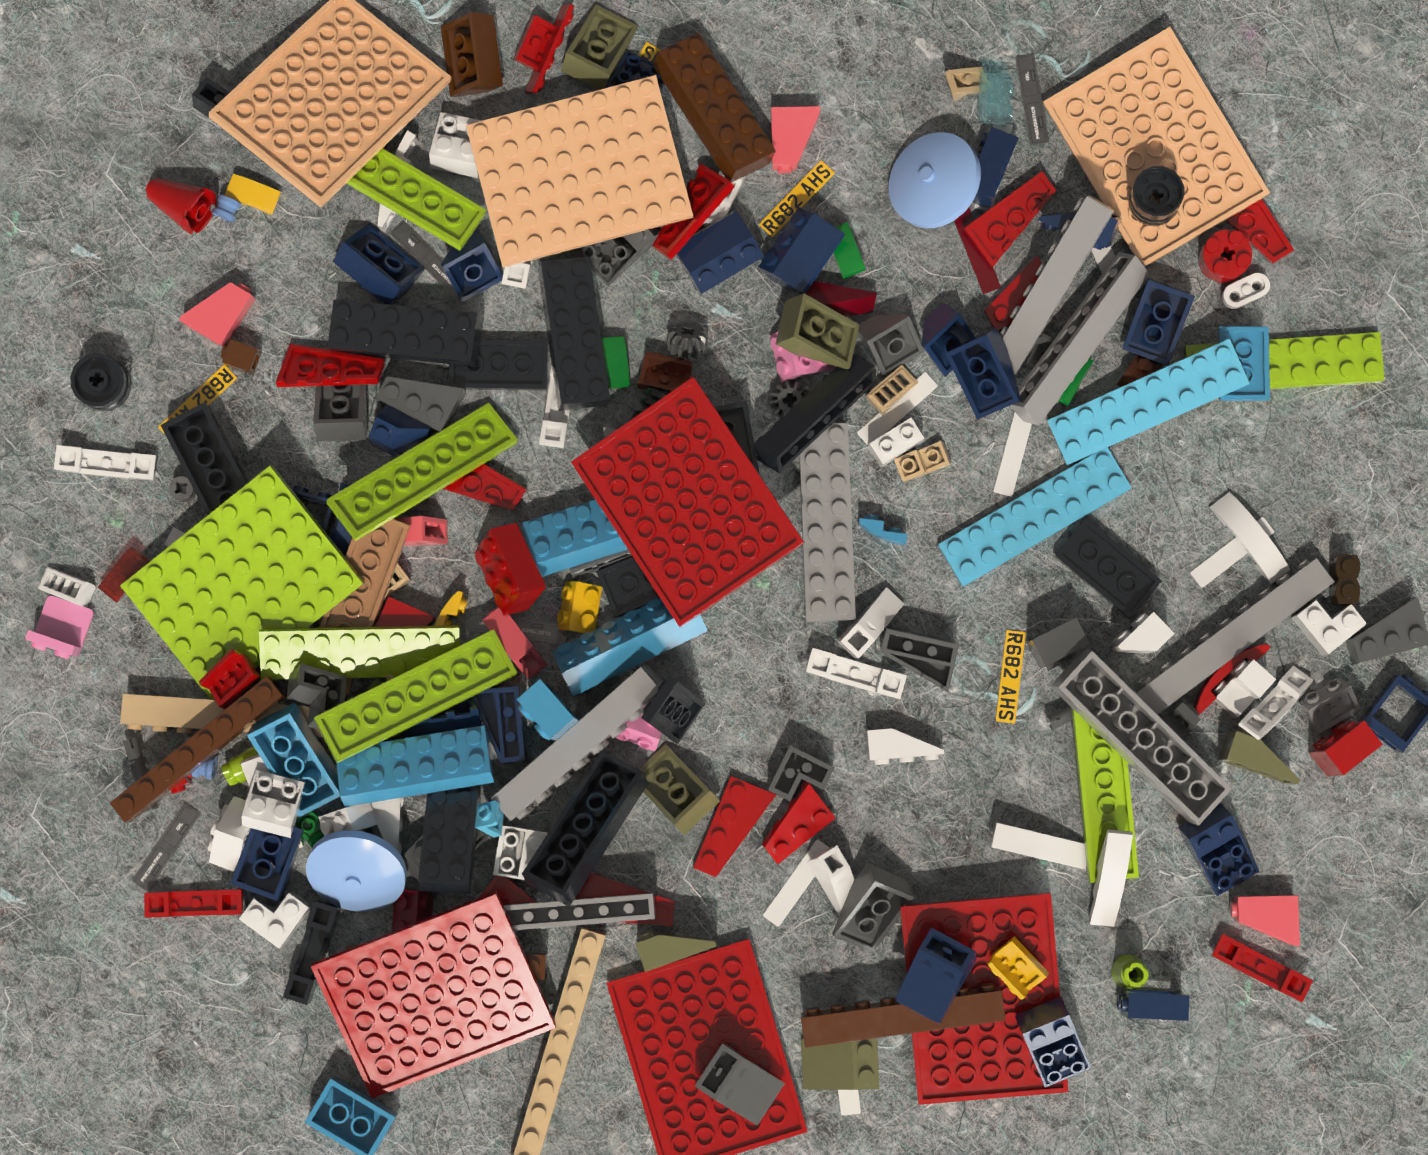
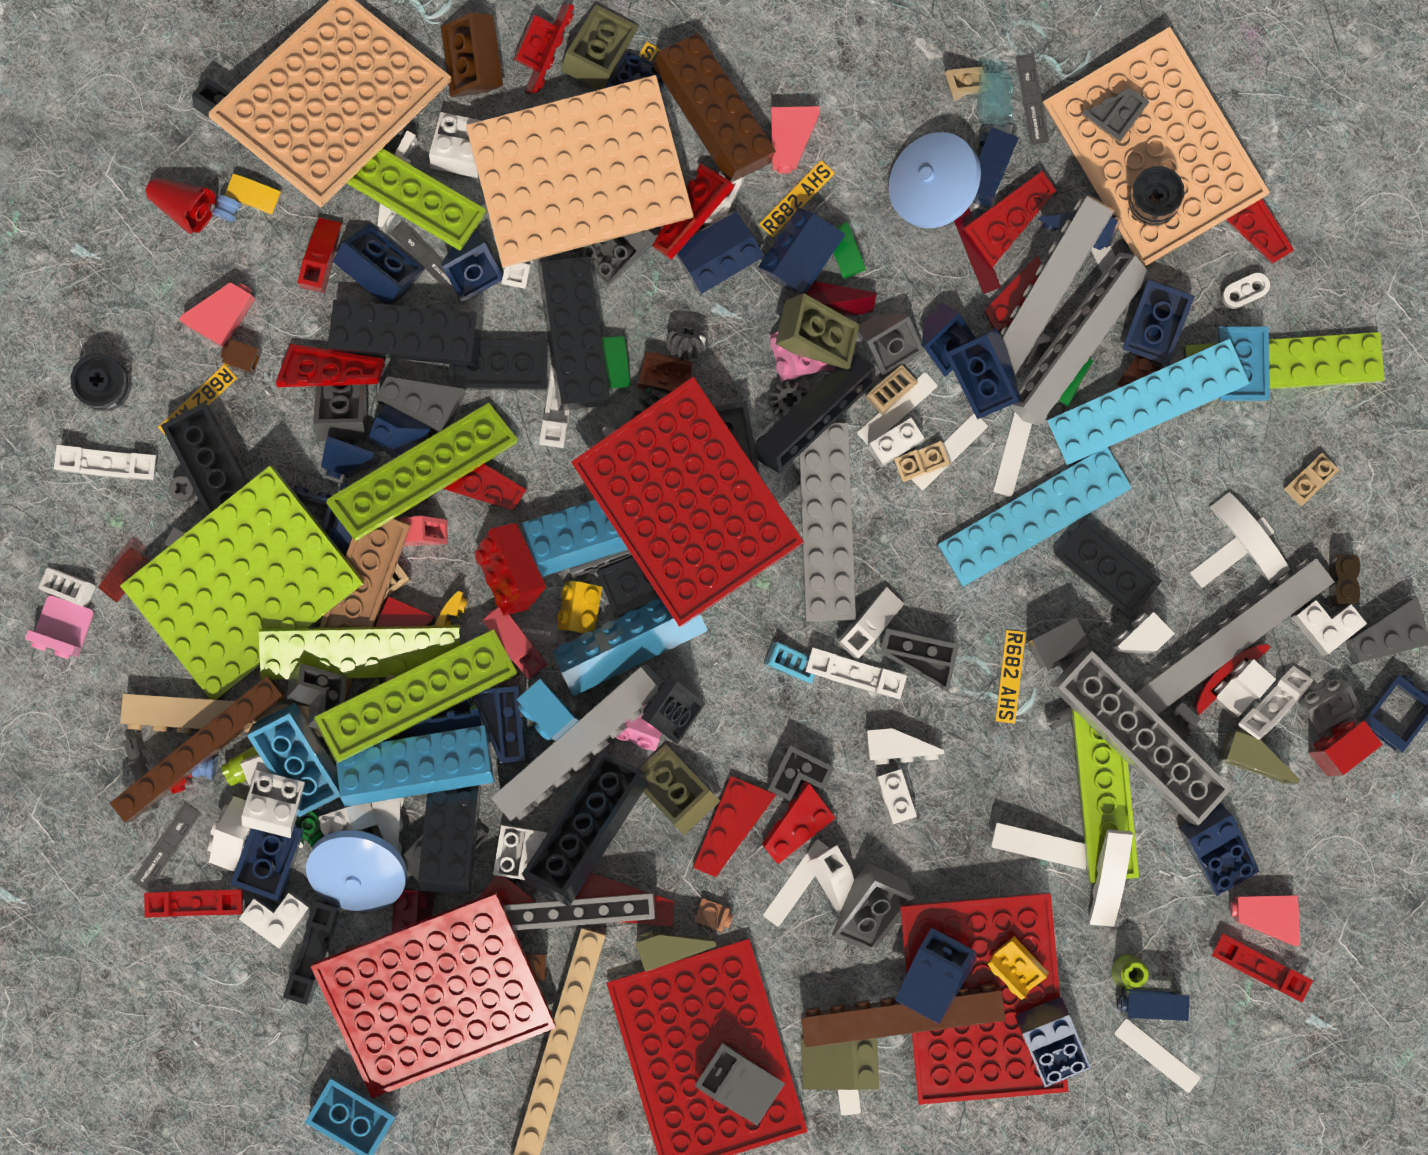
red bracket [199,649,260,709] -> none
medium azure bracket [475,800,504,838] -> none
dark azure slope [858,515,907,546] -> none
red brick [1198,230,1252,284] -> none
none -> red slope [297,217,342,294]
none -> dark blue slope [321,436,380,480]
none -> nougat bracket [694,898,733,932]
none -> medium azure slope [764,642,815,684]
none -> white brick [876,769,917,824]
none -> white sticker [912,414,988,490]
none -> dark grey wing [1082,88,1149,143]
none -> white sticker [1115,1019,1200,1093]
none -> tan slope [1284,453,1339,506]

